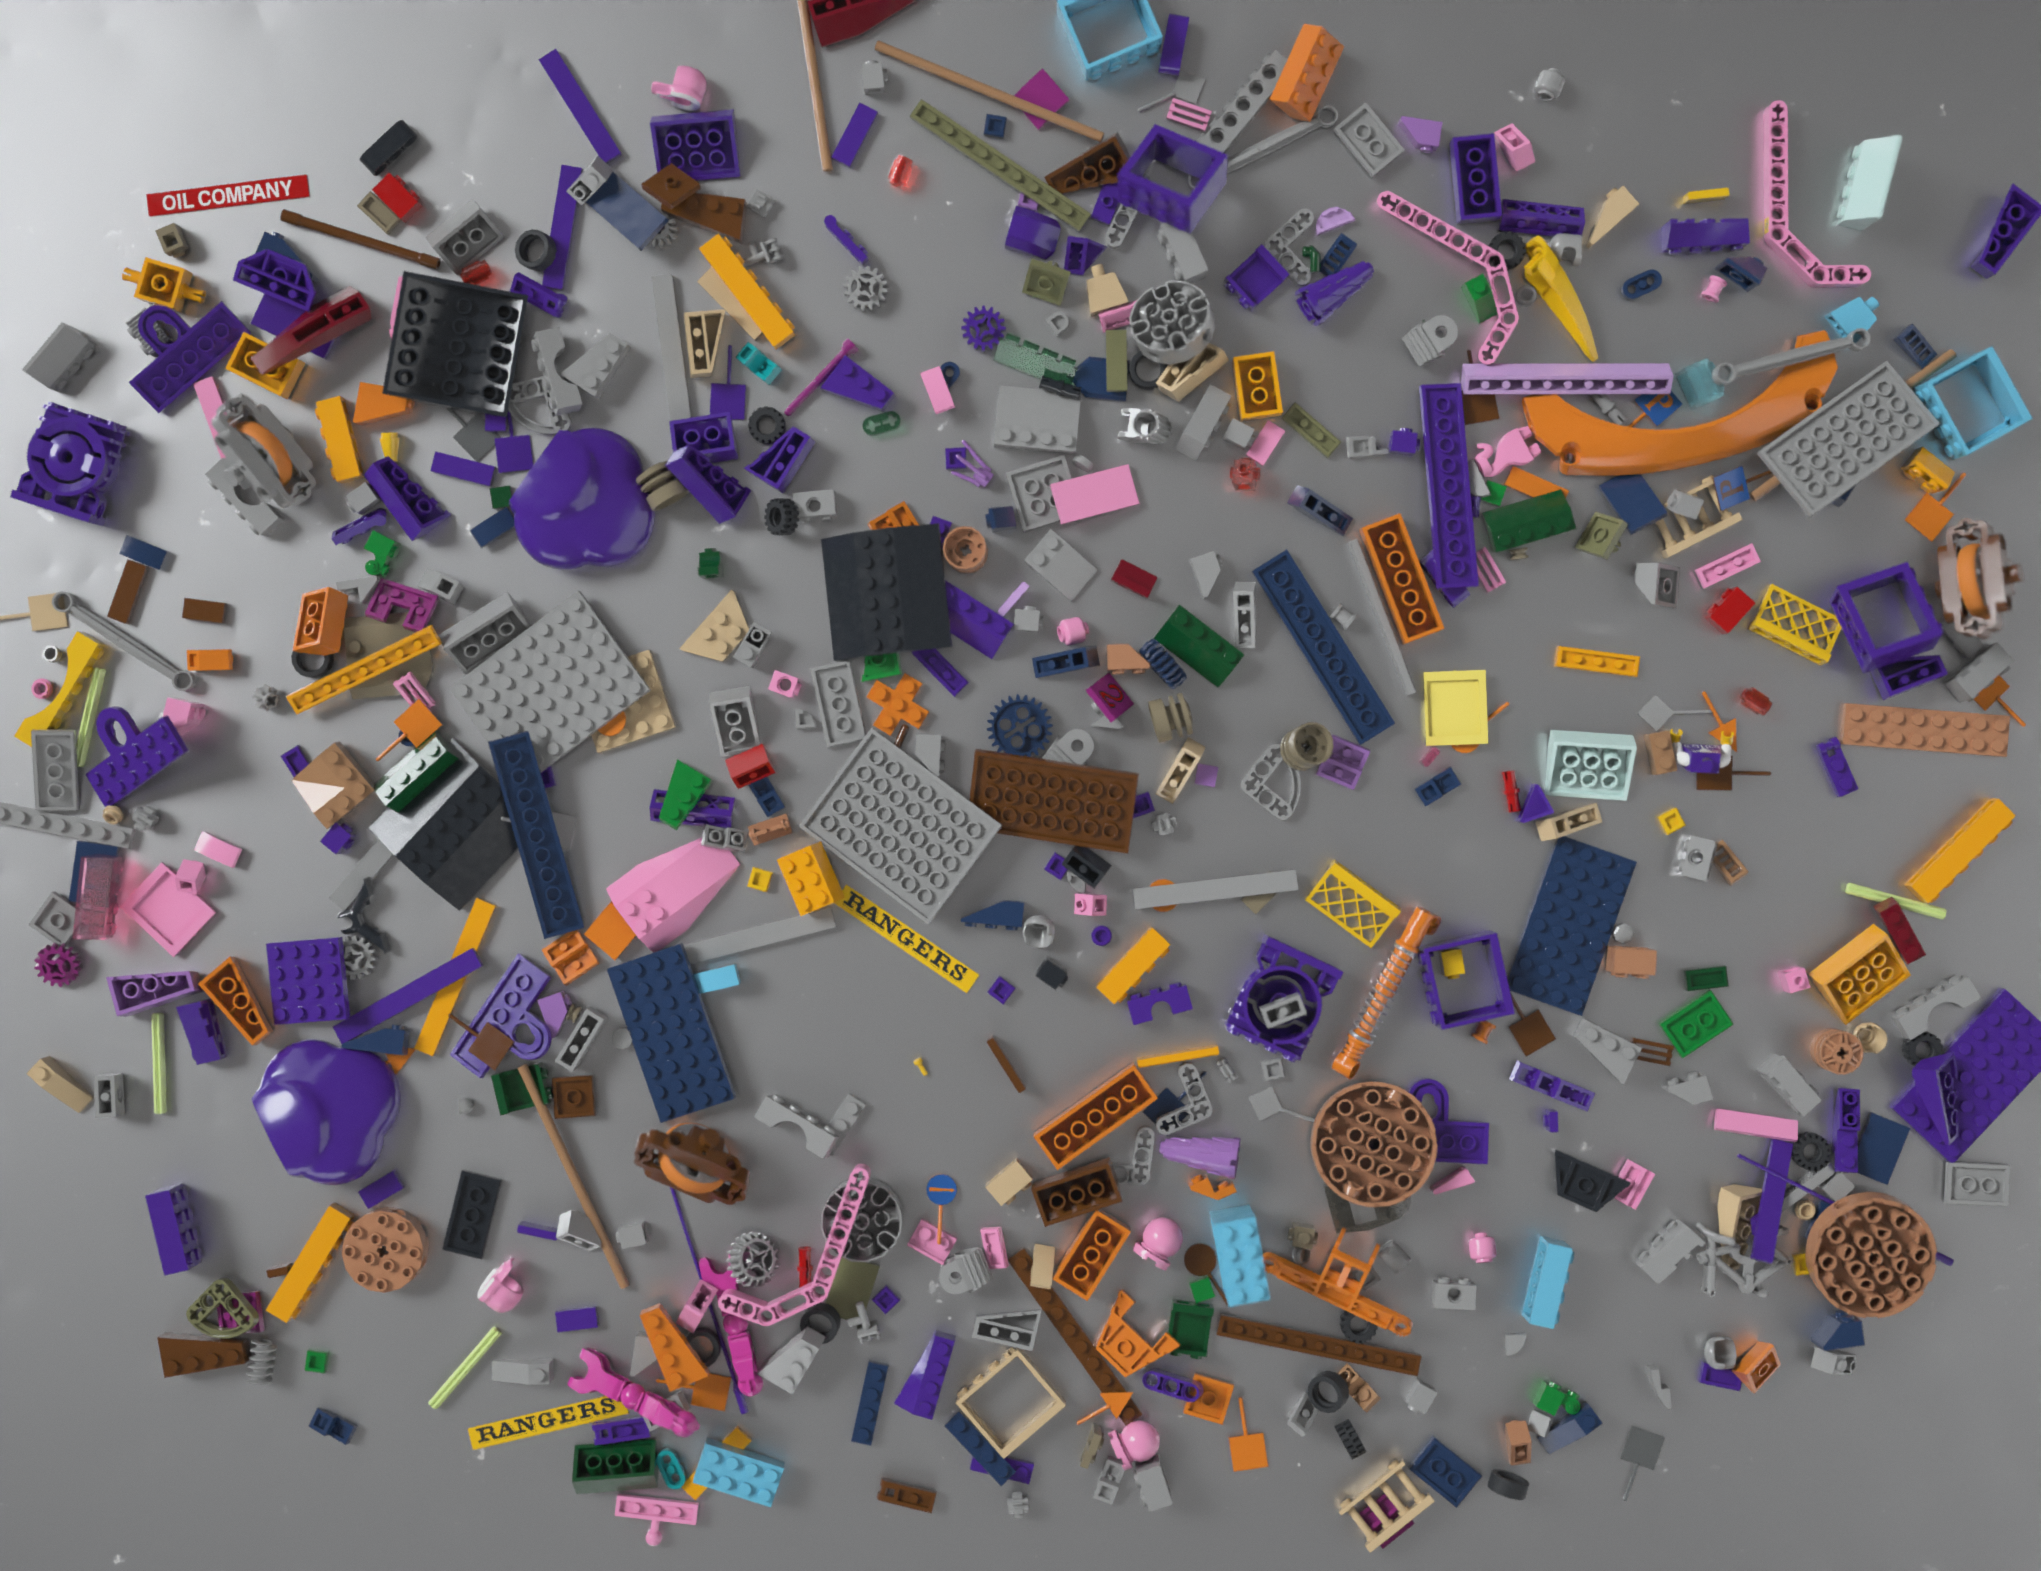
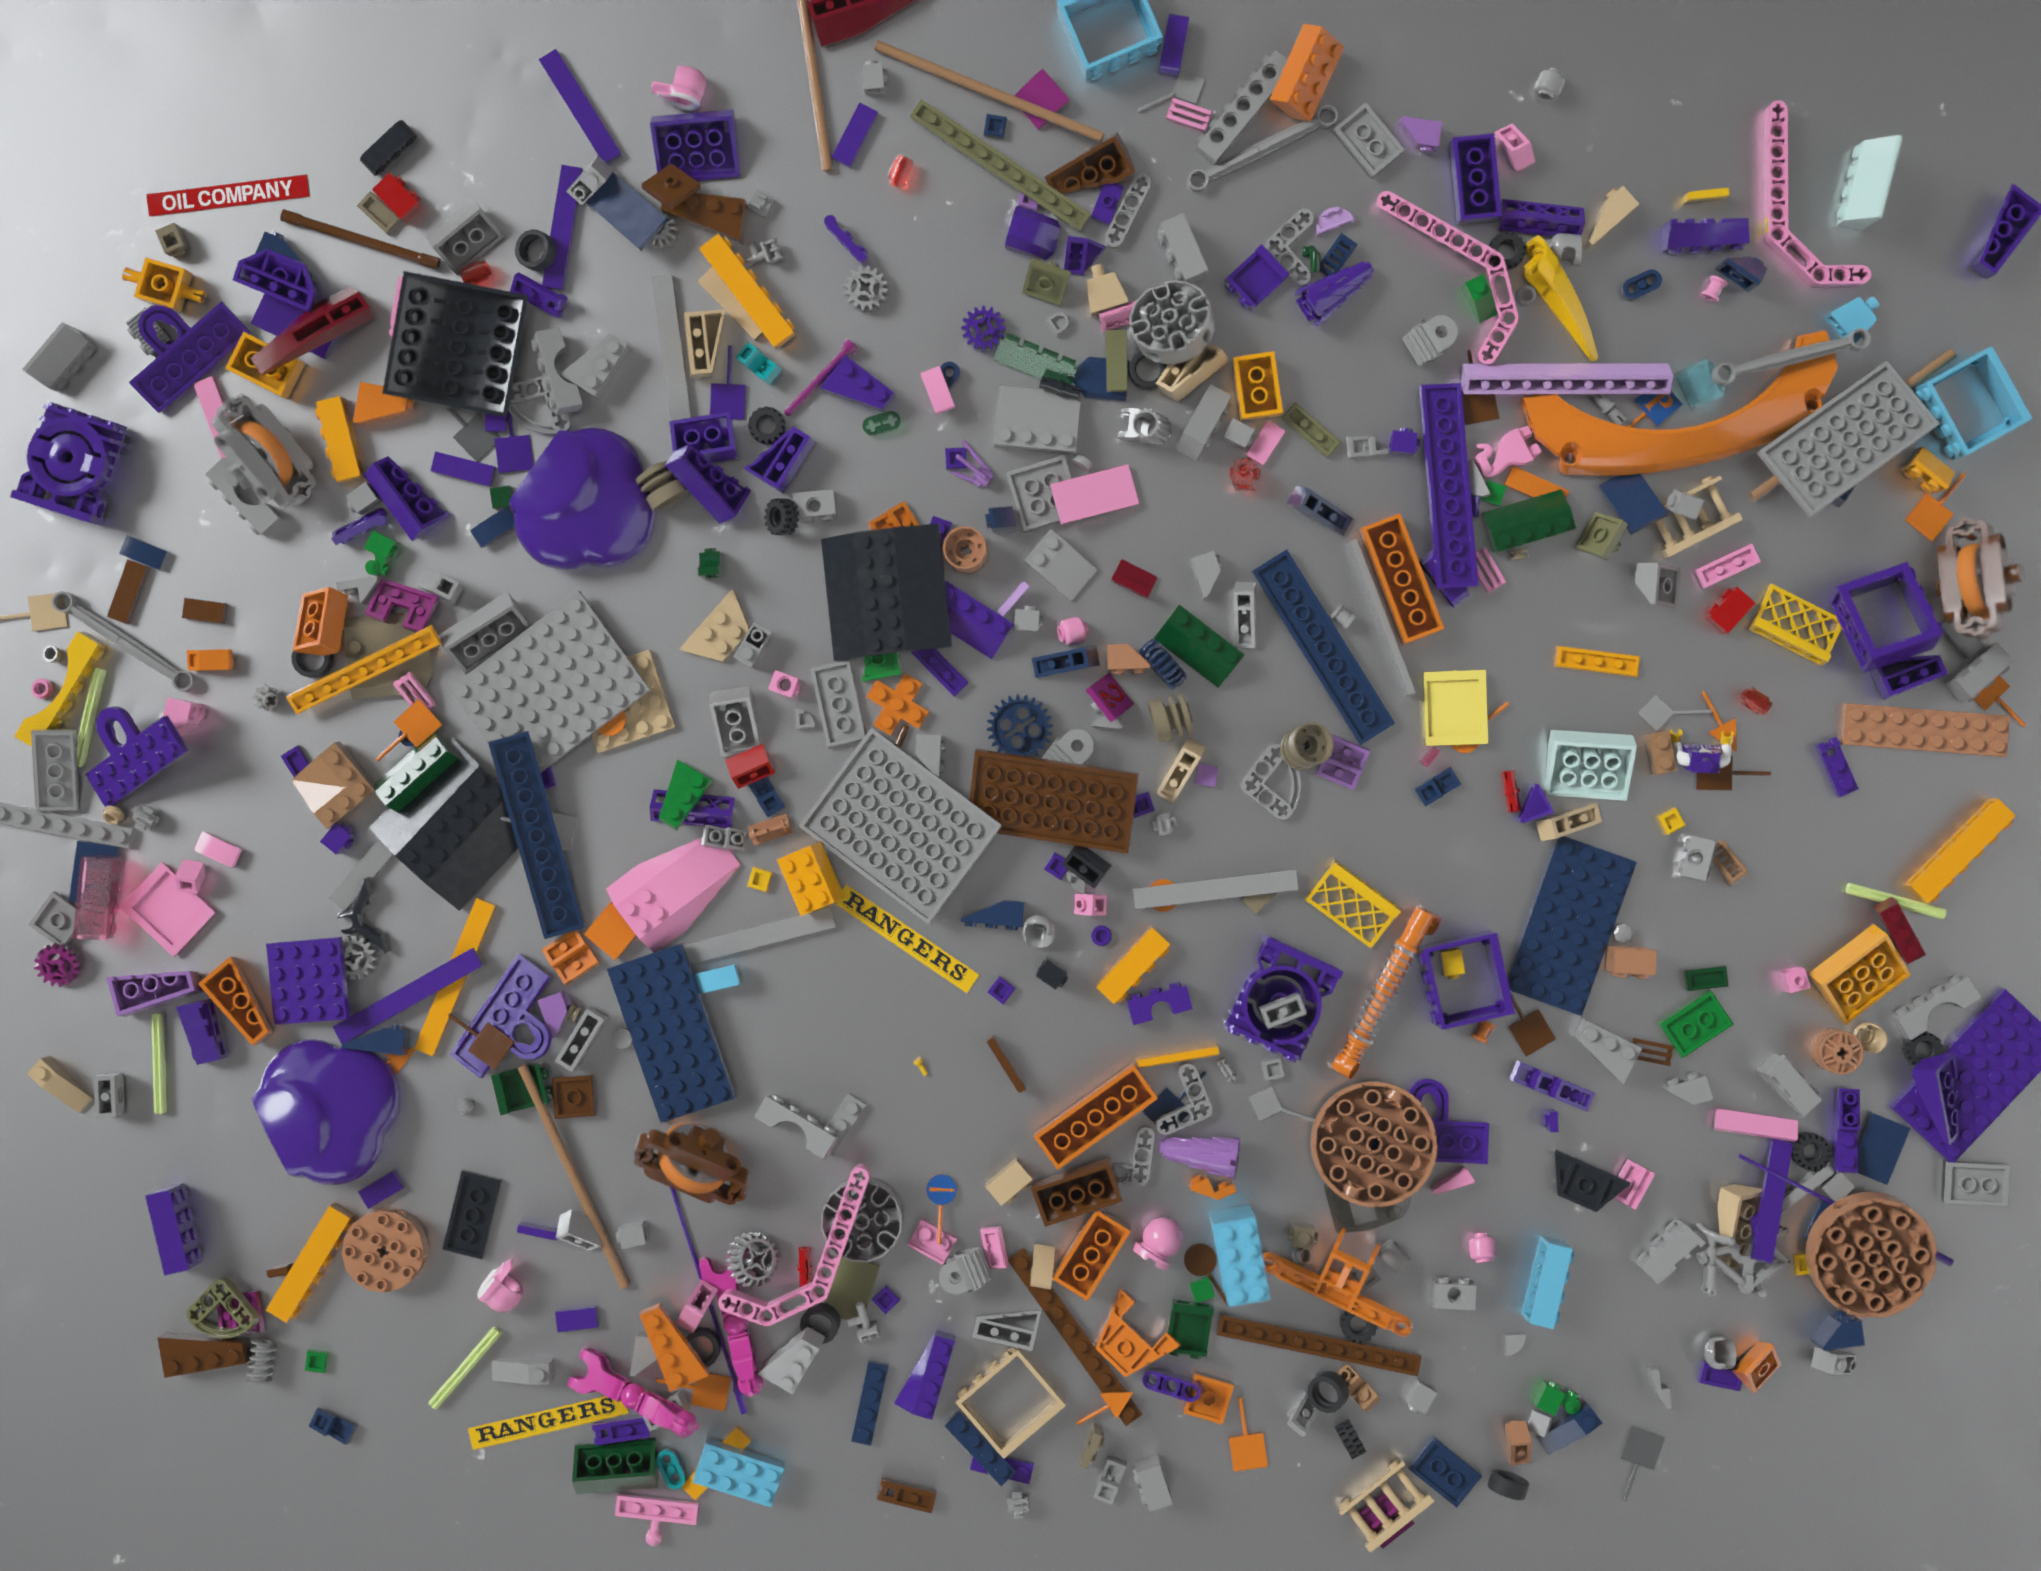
yellow cone [379,432,400,462] -> none
bright pink tile [1108,1420,1160,1471] -> none
dark purple window [1118,124,1228,234] -> none
blue piece [1713,466,1772,511] -> none
tan plate [1795,1199,1816,1220] -> none
dark blue slope [1893,323,1938,369] -> none

